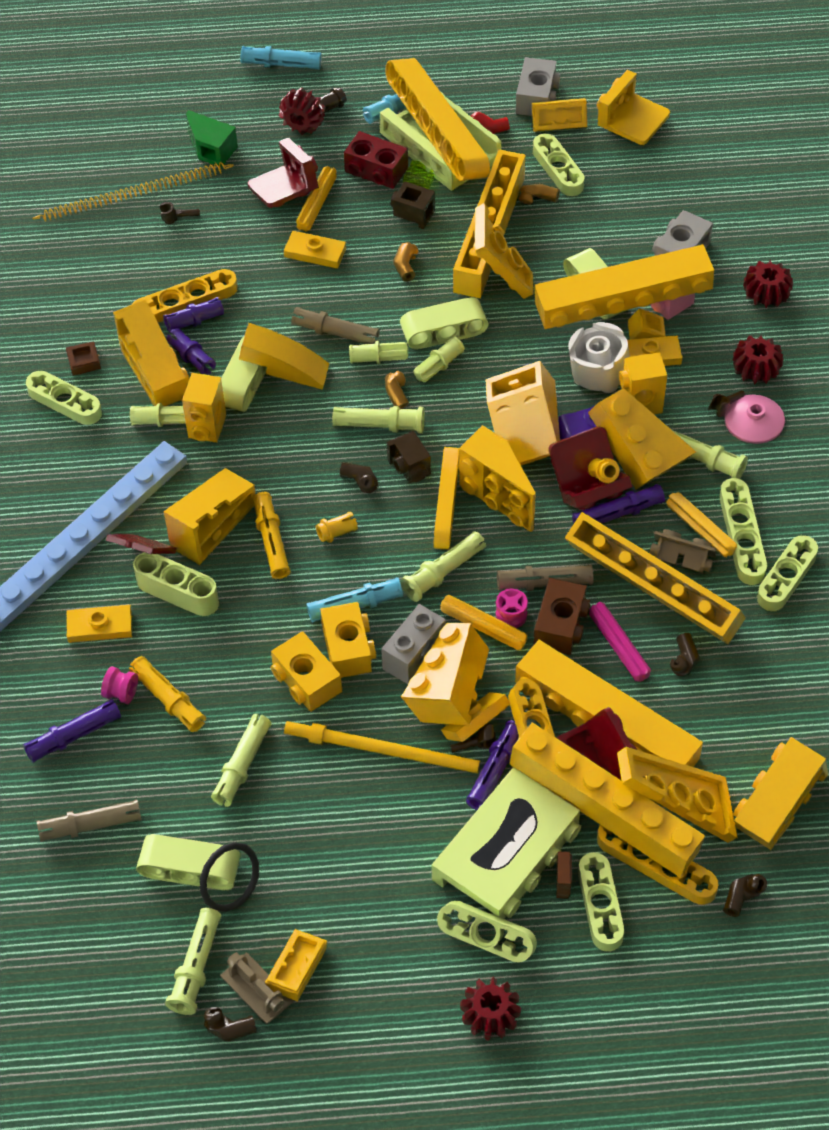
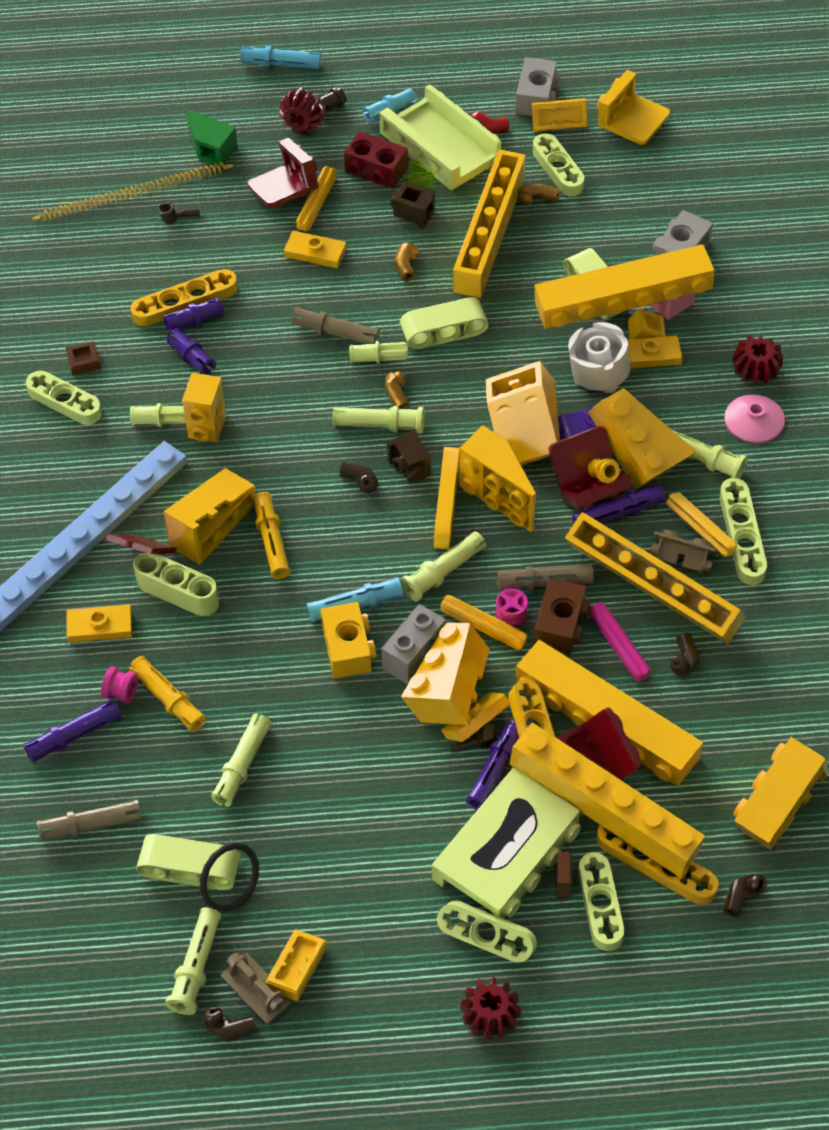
yellow wedge [113,299,190,406] -> none
yellowish green beam [221,336,267,412] -> none
yellow slope [239,322,329,390] -> none
yellow brick [270,631,342,712] -> none
yellow bar [284,721,480,774] -> none
yellow pin [316,512,358,543] -> none
yellow beam [385,58,490,181] -> none
yellowish green axle [413,337,465,382] -> none
yellow wing [473,203,533,299] -> none
yellow wing [617,747,738,843] -> none
yellow brick [618,352,667,414] -> none
dark brown hand [708,390,745,417] -> none
dark red gear [743,259,793,308] -> none
yellowish green beam [757,536,818,611] -> none

